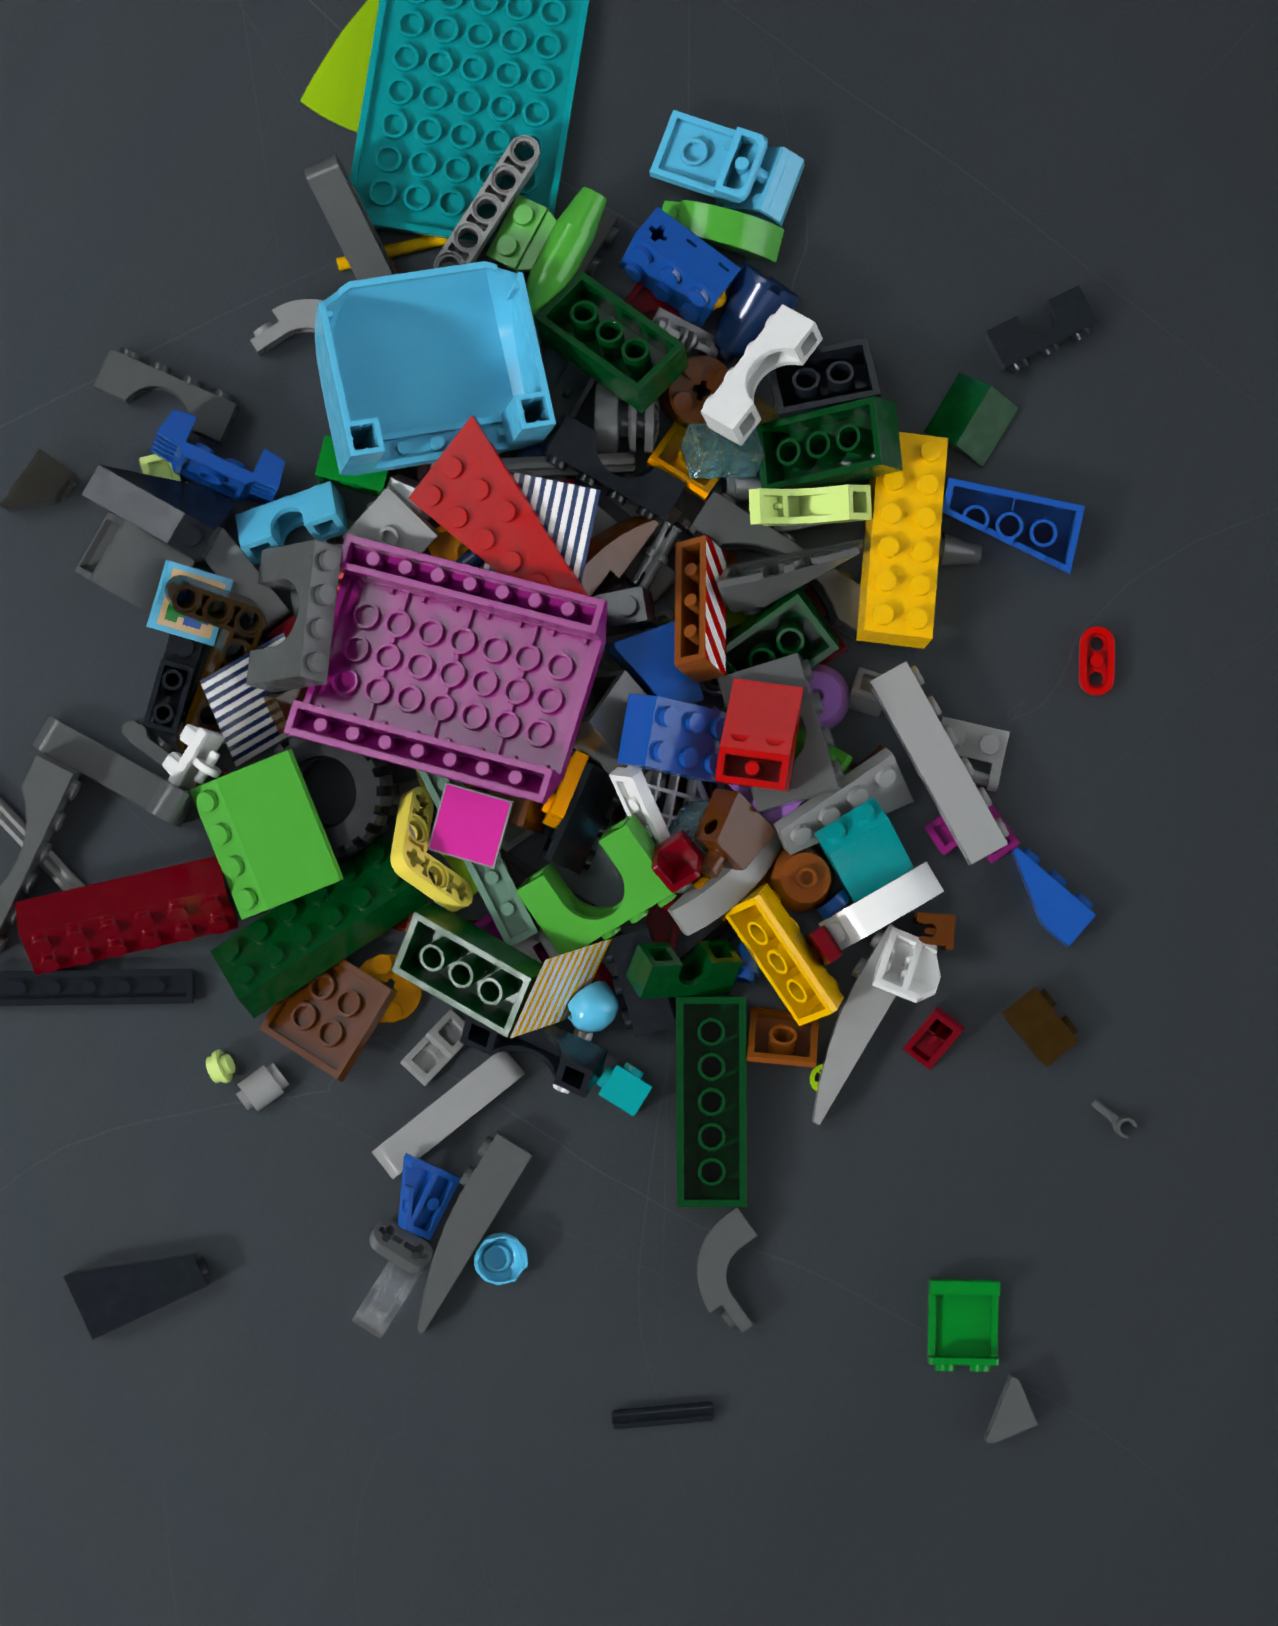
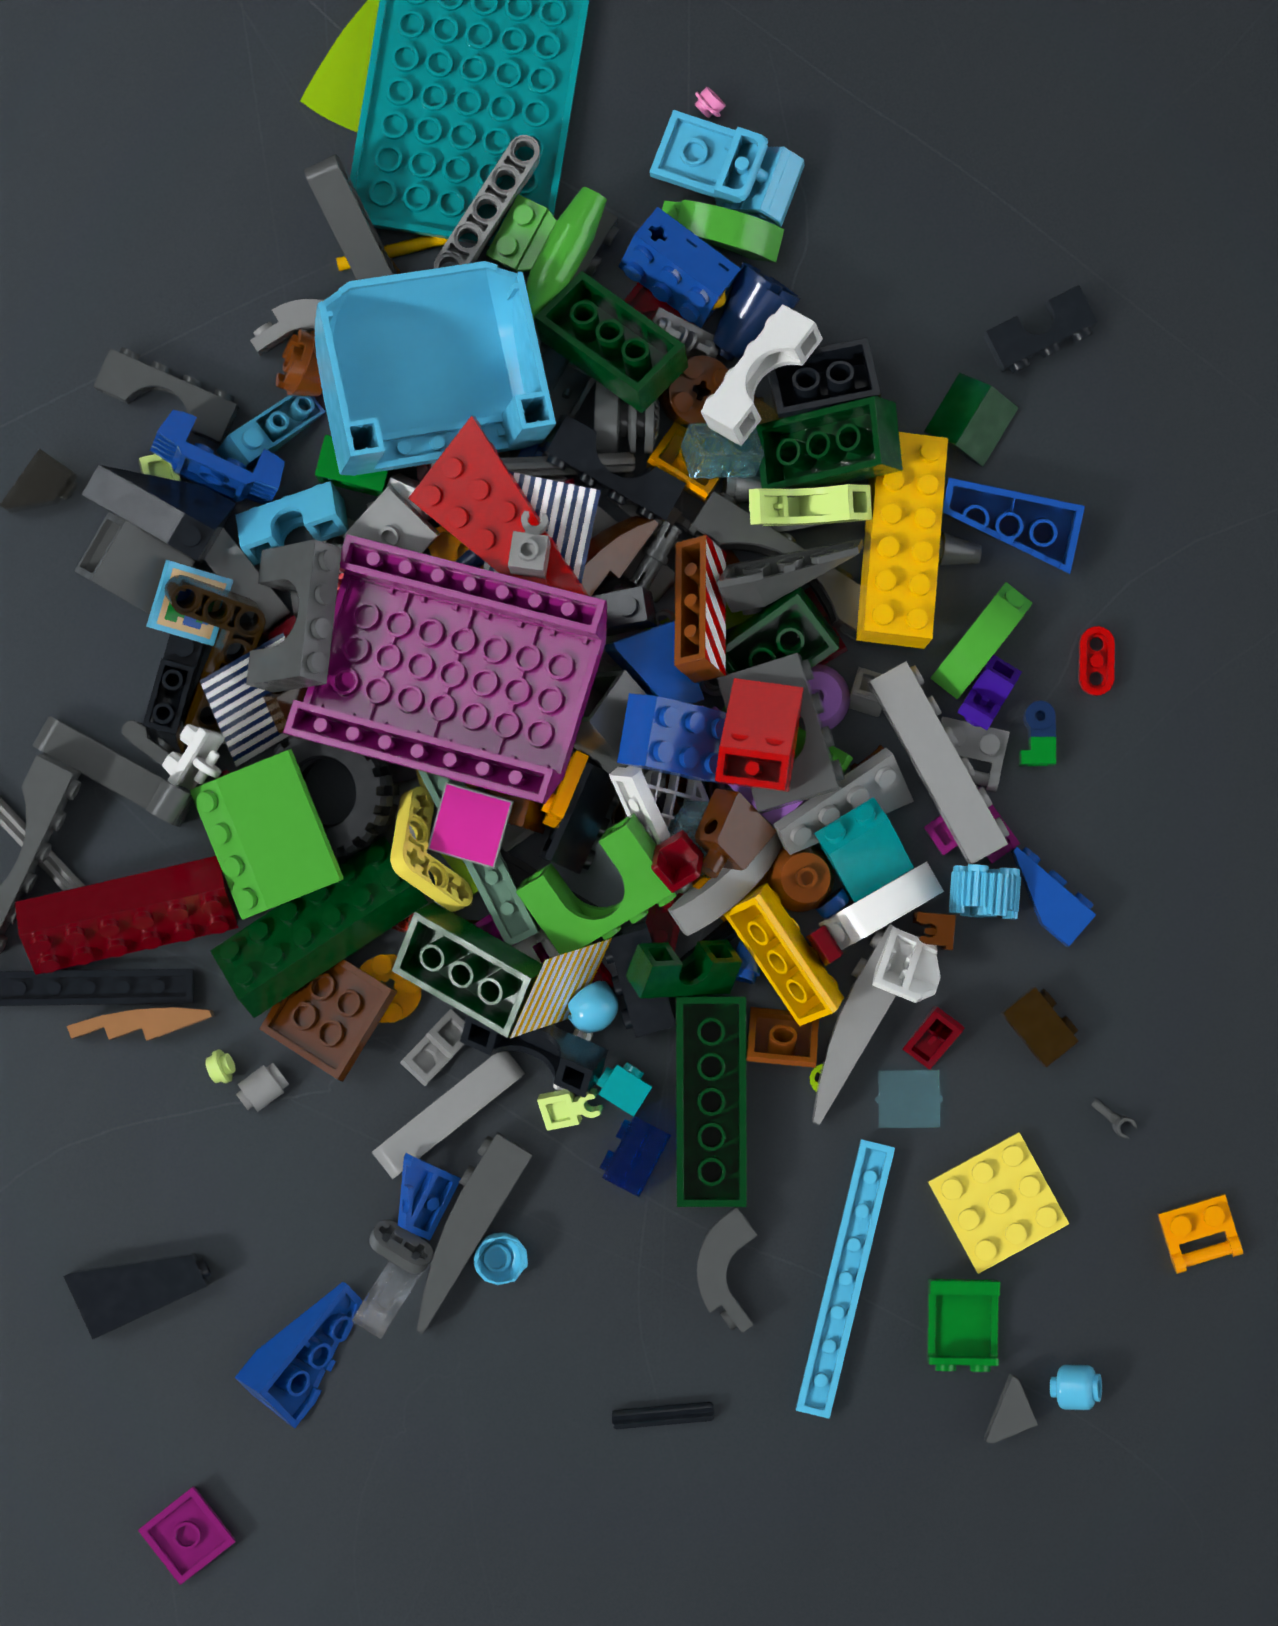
none -> medium nougat slope [67,1007,215,1041]
none -> magenta plate [138,1486,236,1585]
none -> medium azure slope [216,395,326,471]
none -> blue wedge [235,1282,364,1429]
none -> dark orange cone [276,329,322,396]
none -> light grey brick [508,511,551,579]
none -> yellowish green plate [537,1088,603,1131]
none -> clear blue brick [599,1116,671,1197]
none -> bright pink plate [695,87,726,118]
none -> medium azure plate [795,1139,895,1419]
none -> clear light blue piece [875,1070,943,1128]
none -> light yellow plate [927,1132,1069,1274]
none -> bright green arch [930,582,1033,699]
none -> medium azure brick [949,864,1021,919]
none -> dark purple brick [957,655,1022,730]
none -> leg [1019,700,1056,766]
none -> medium azure head [1050,1365,1102,1410]
none -> light orange plate [1158,1194,1243,1274]

